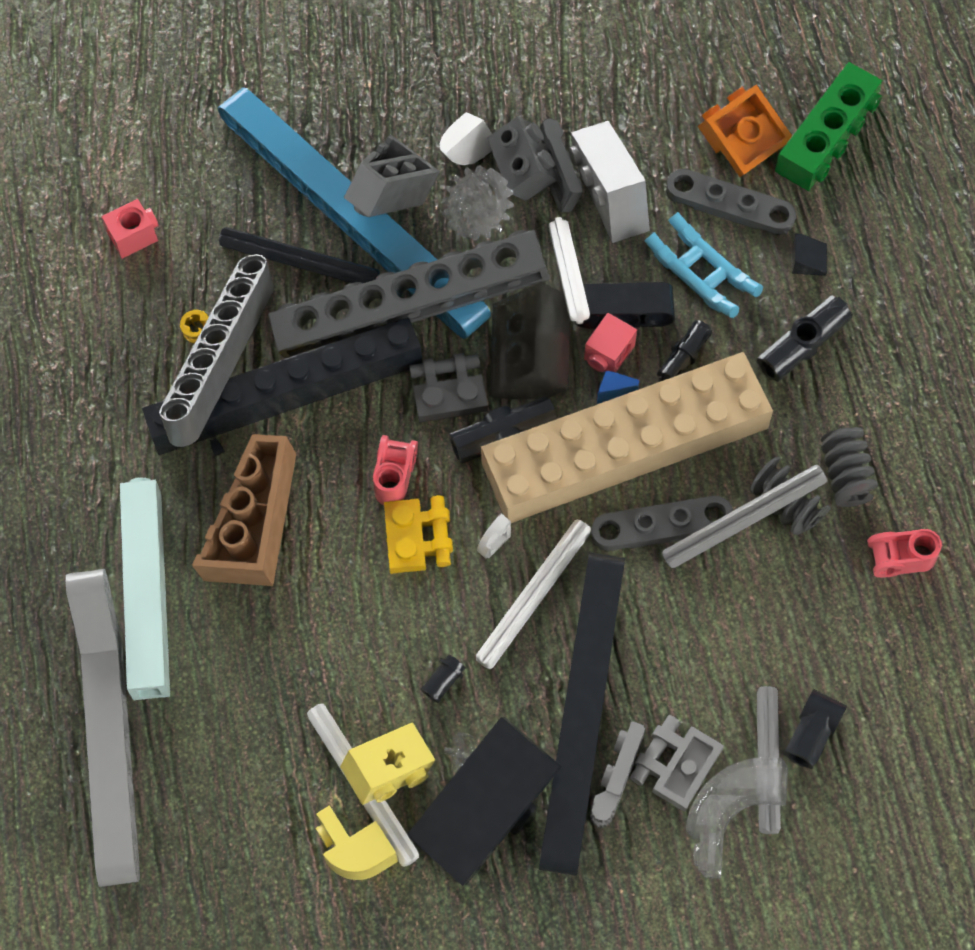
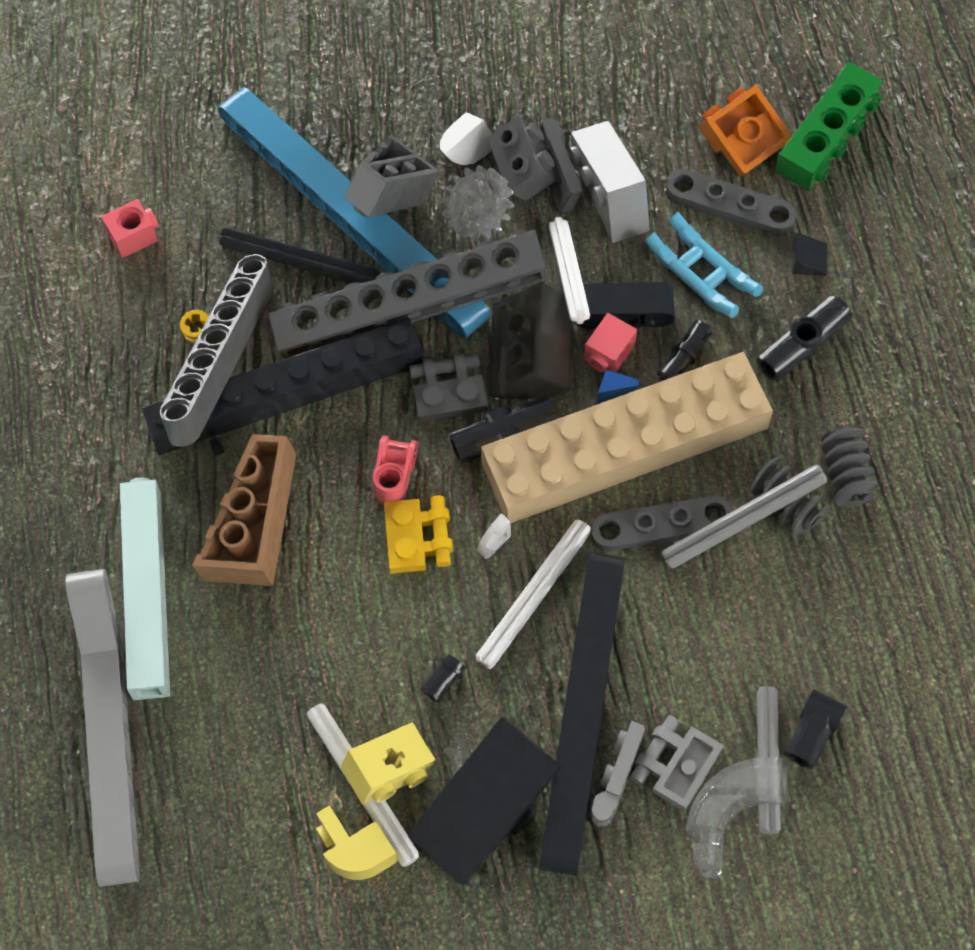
coral piece [867,529,942,578] -> none

